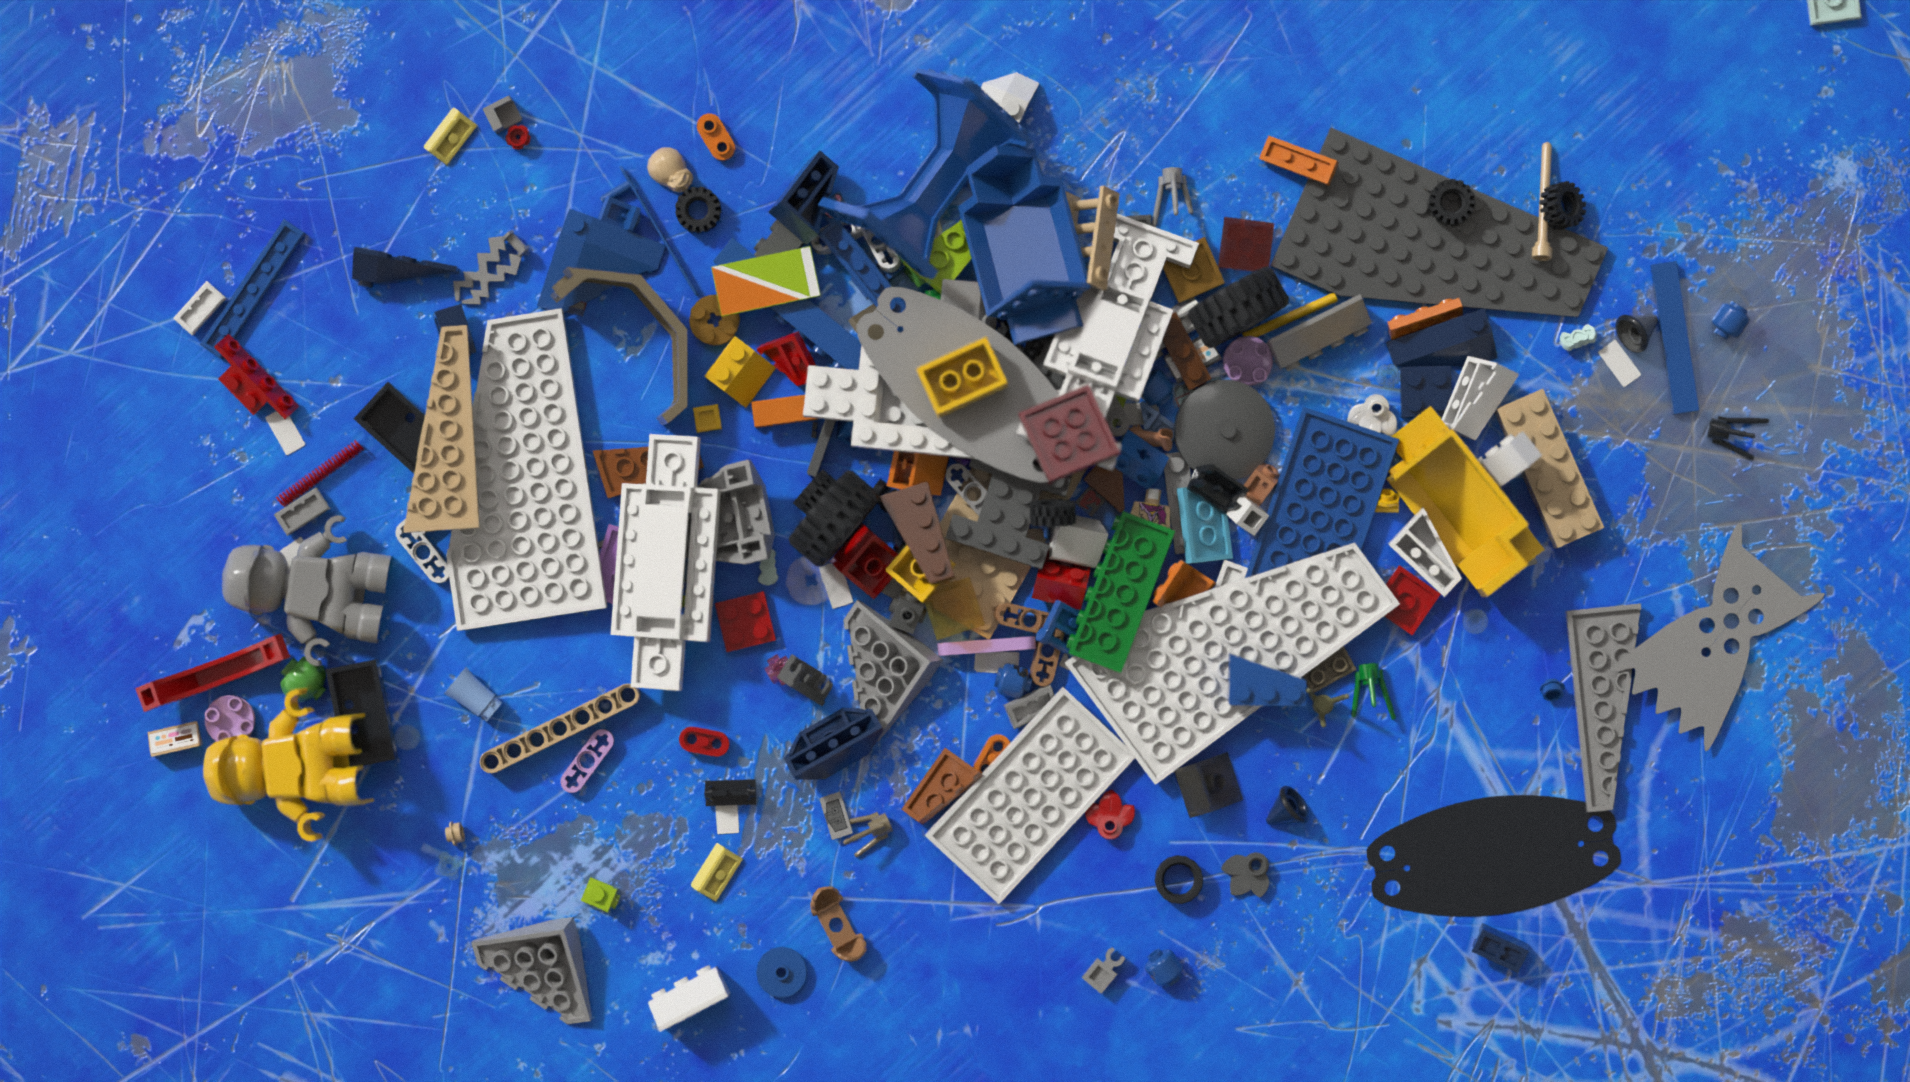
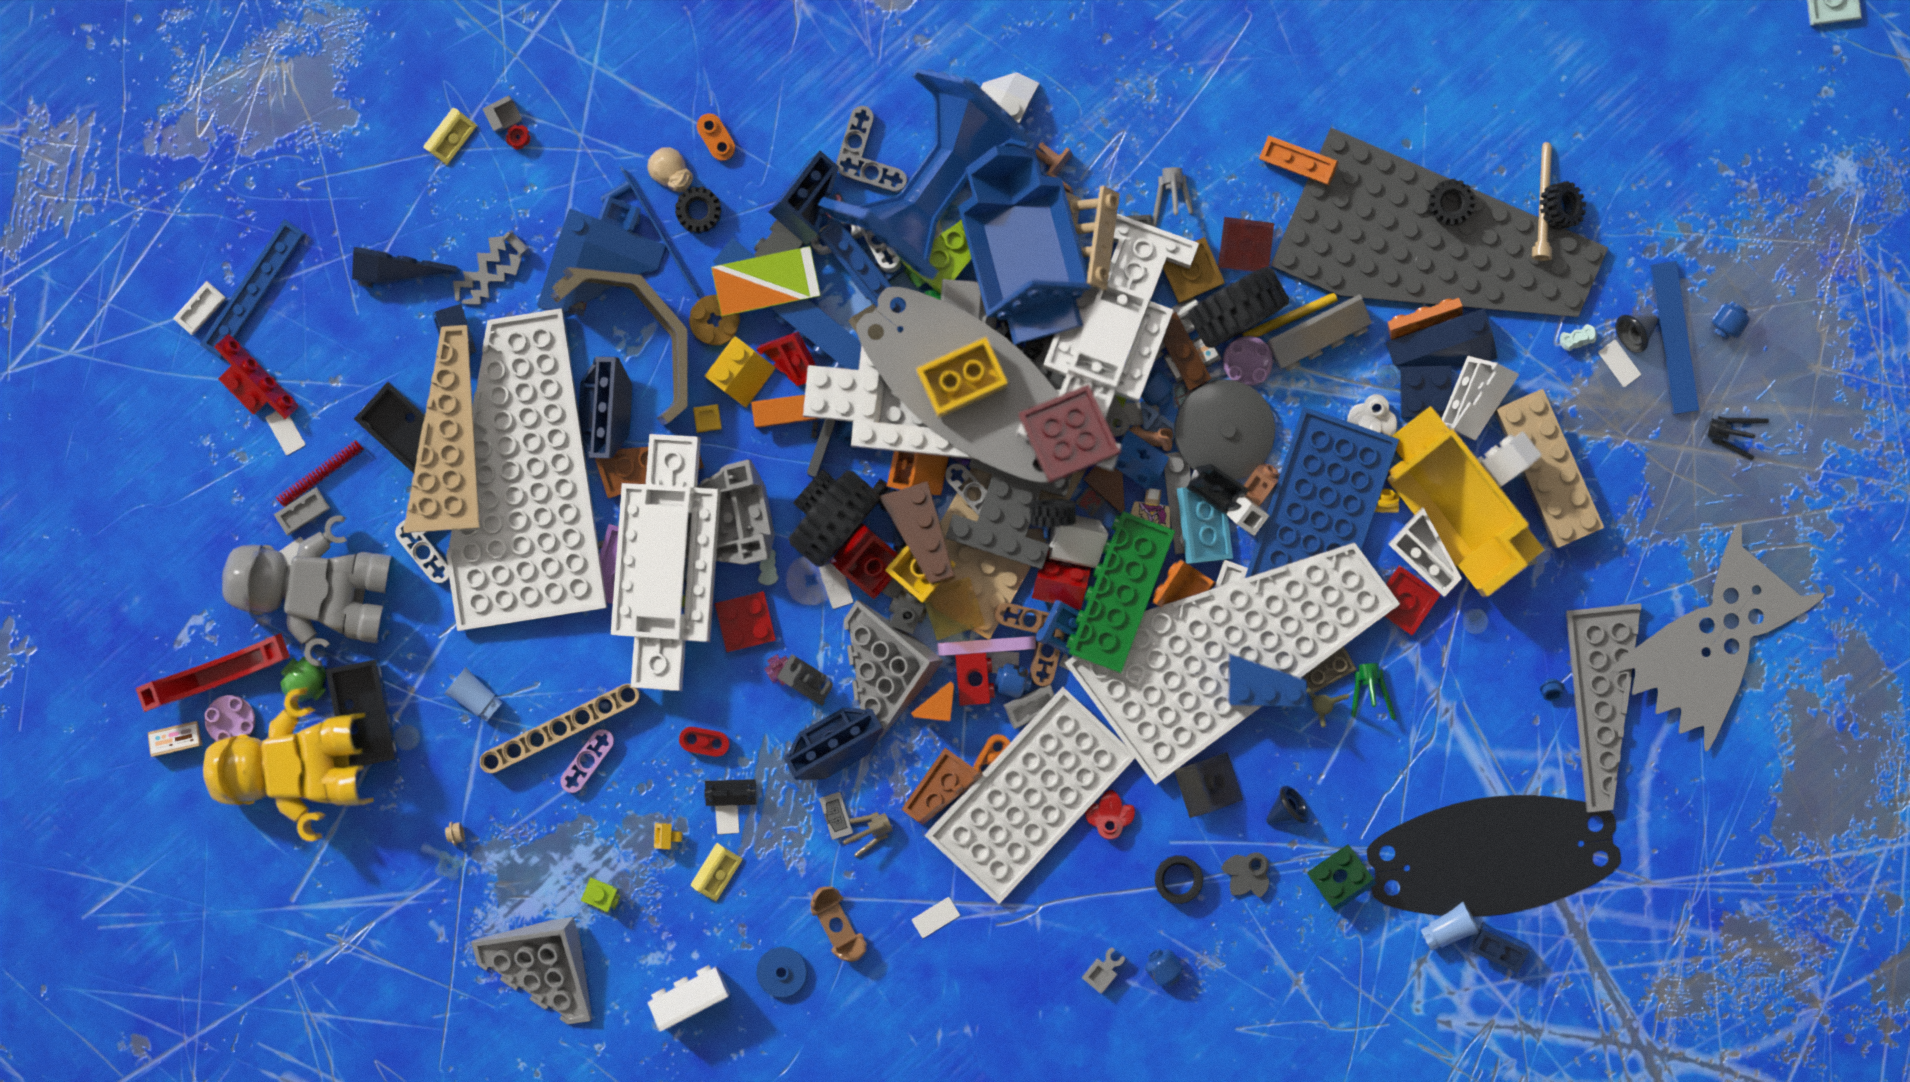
none -> dark blue wedge [578,357,633,459]
none -> yellow tile [654,823,682,849]
none -> light grey beam [836,106,907,192]
none -> orange slope [911,681,954,721]
none -> white sticker [912,897,960,938]
none -> red brick [956,653,995,706]
none -> nougat bracket [1035,142,1074,194]
none -> dark green piece [1307,844,1377,912]
none -> light blue plant [1421,901,1480,951]

